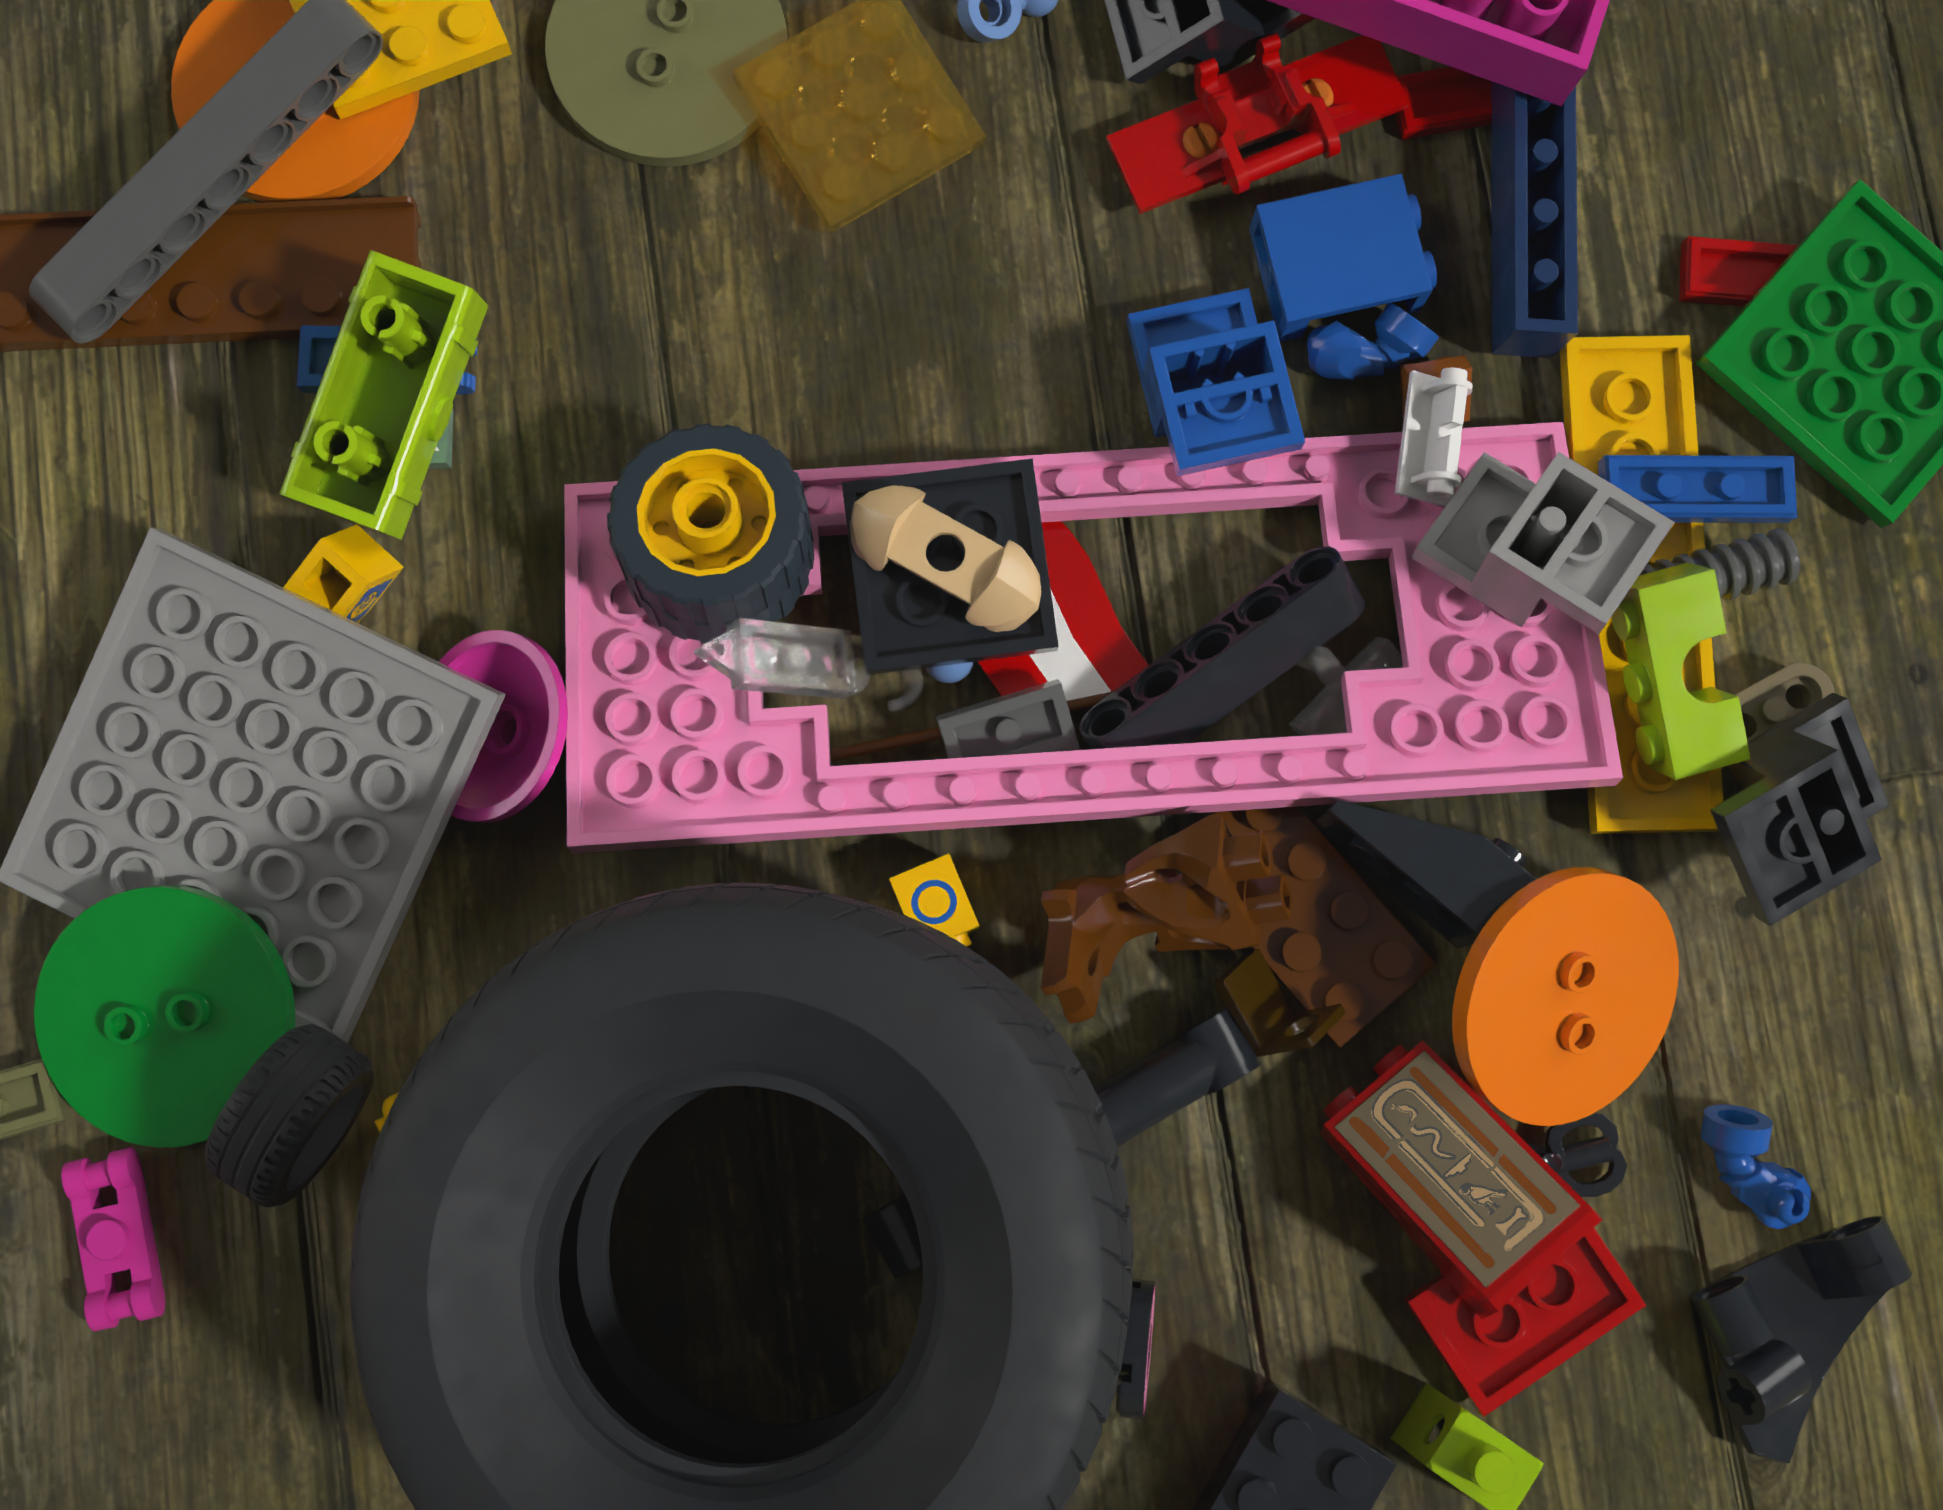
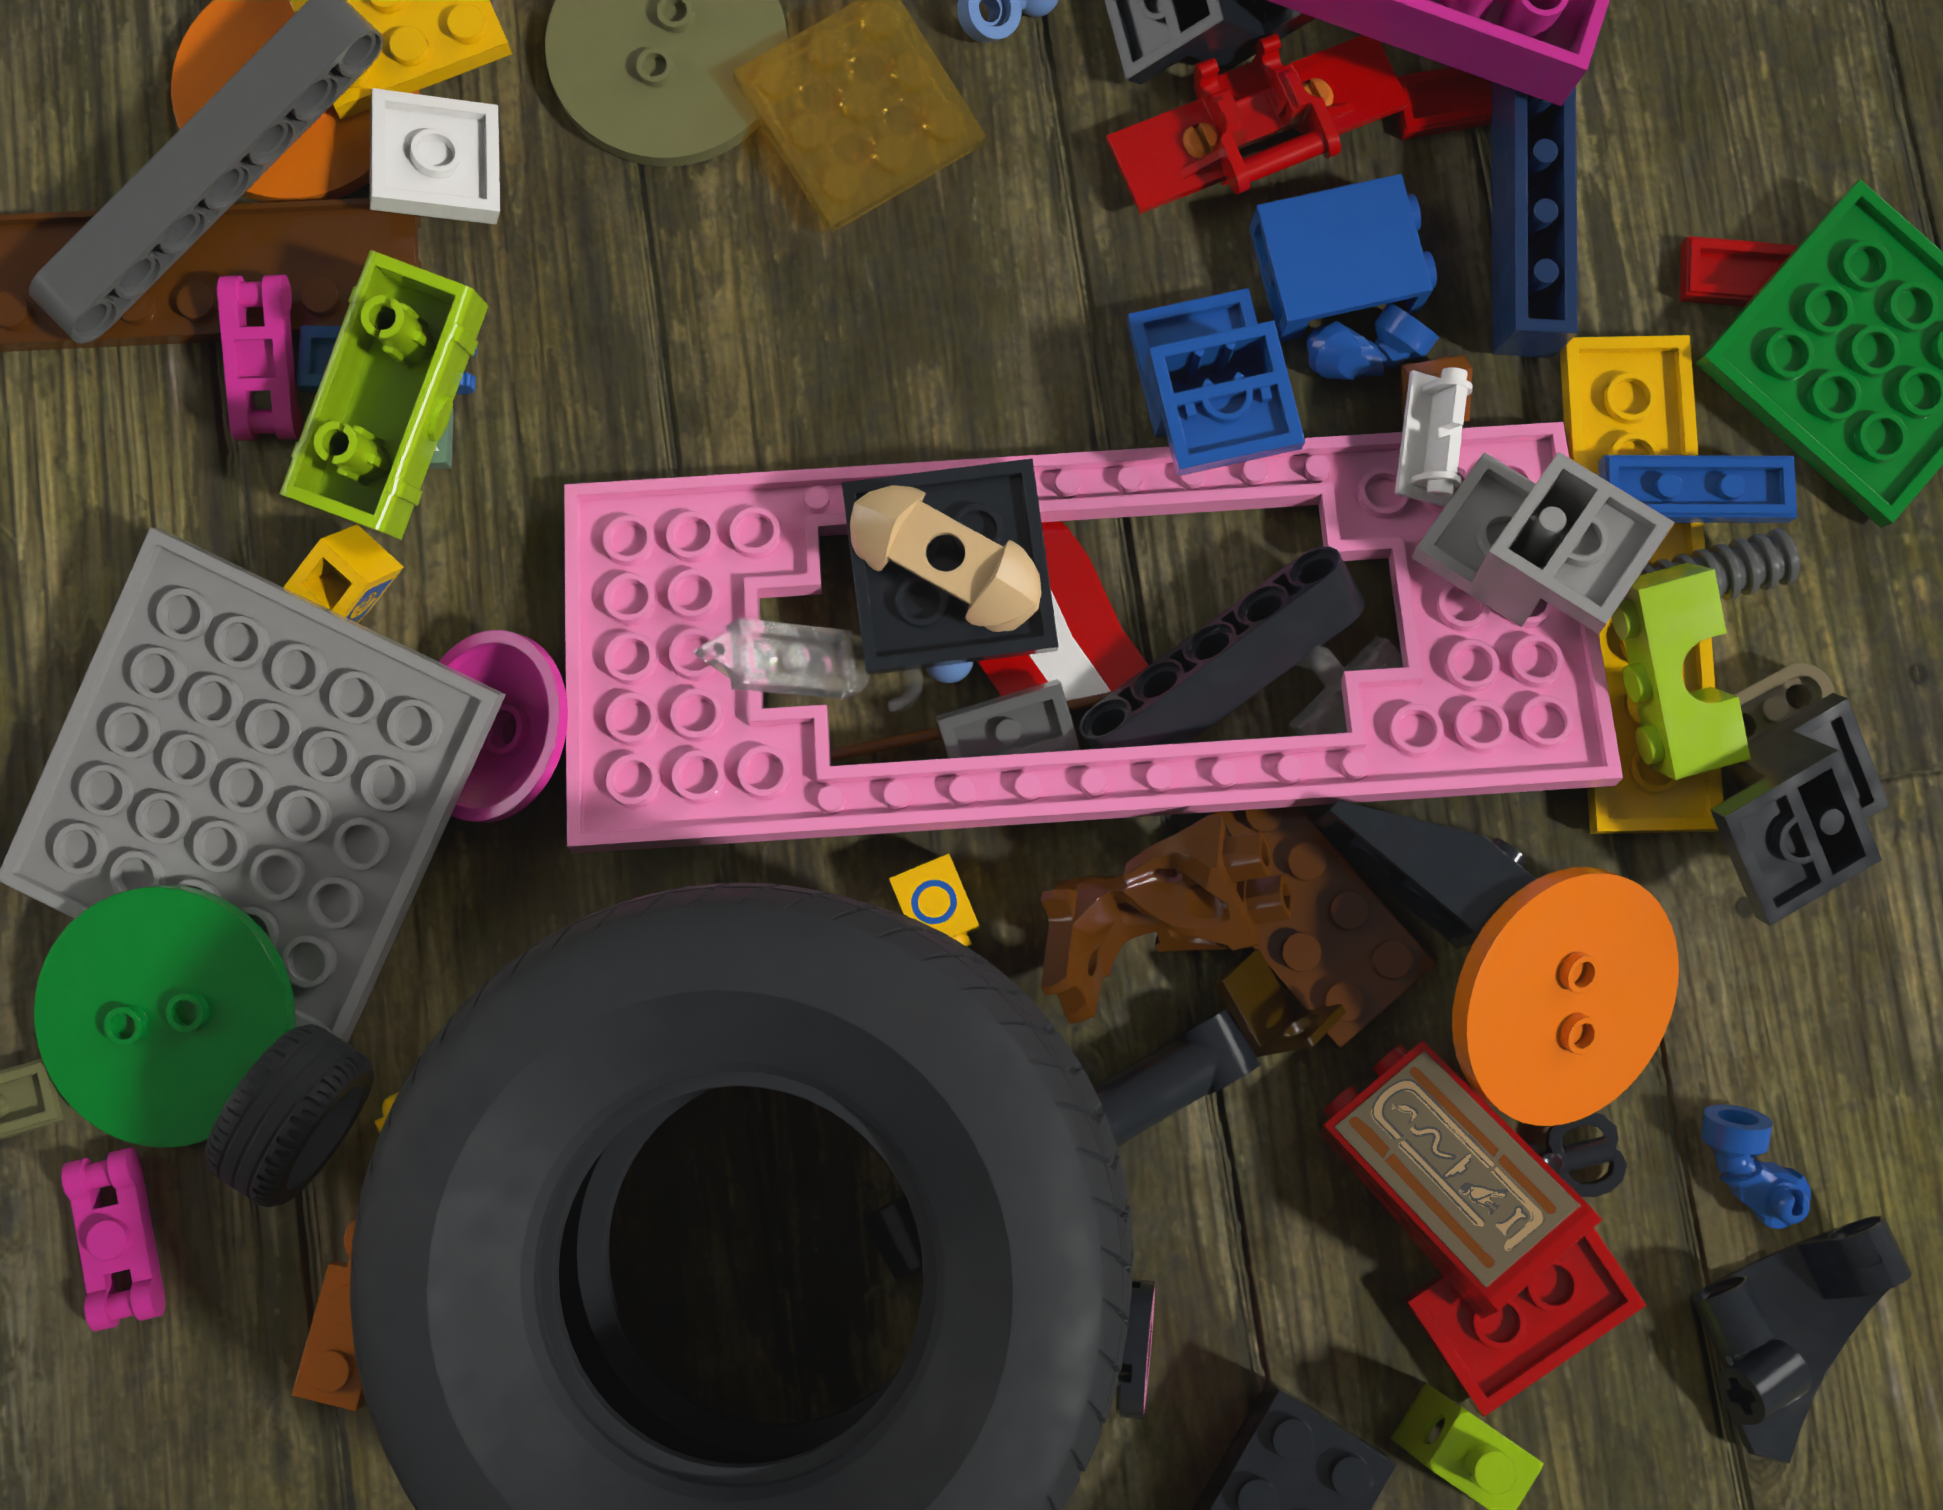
black wheel [607,423,815,645] -> none
none -> dark pink plate [217,274,303,441]
none -> orange plate [292,1220,365,1411]
none -> white plate [370,88,500,224]

